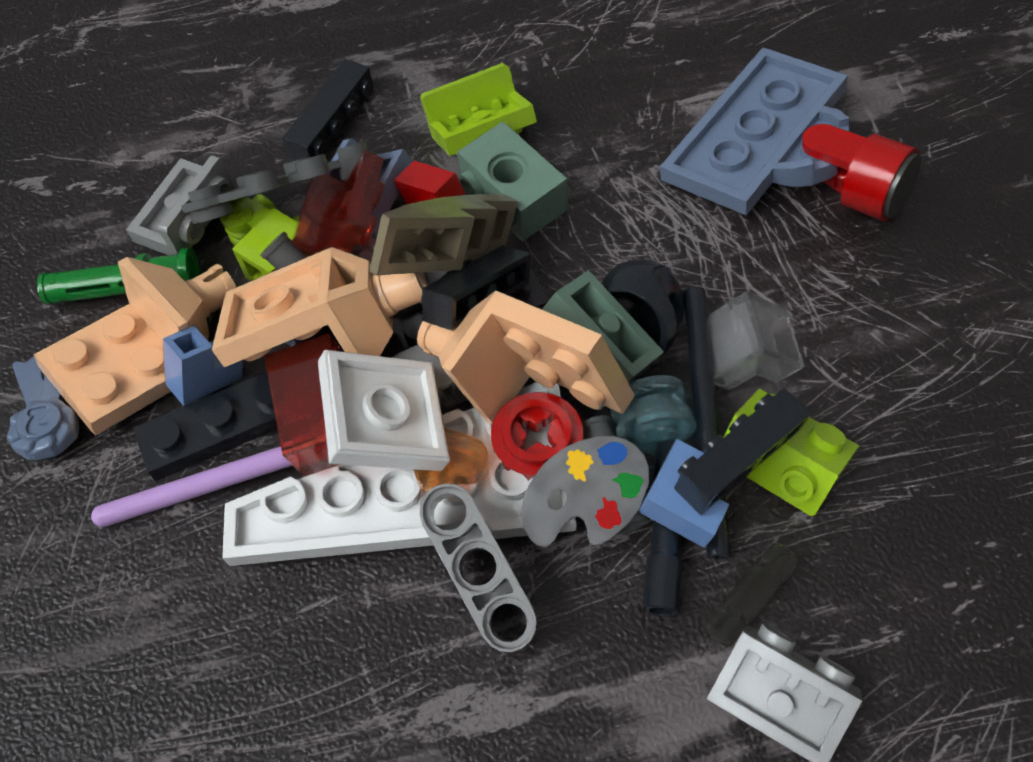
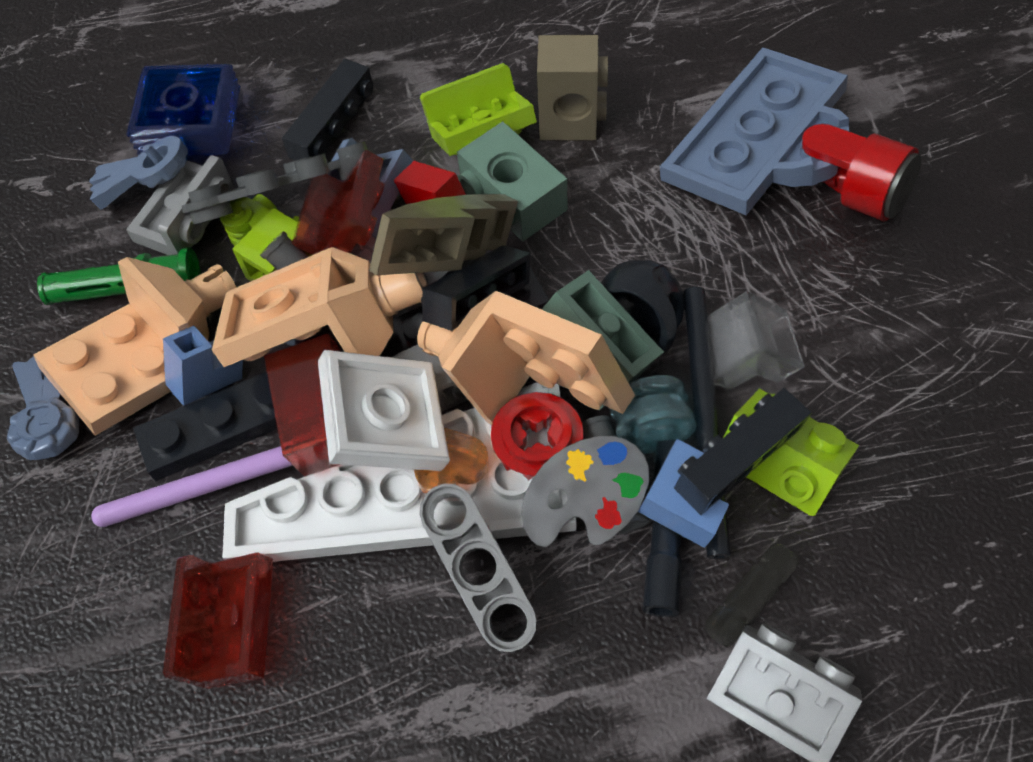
none -> sand blue piece [89,135,188,210]
none -> clear blue brick [126,64,241,157]
none -> clear red bracket [163,552,273,689]
none -> dark tan brick [537,35,608,140]

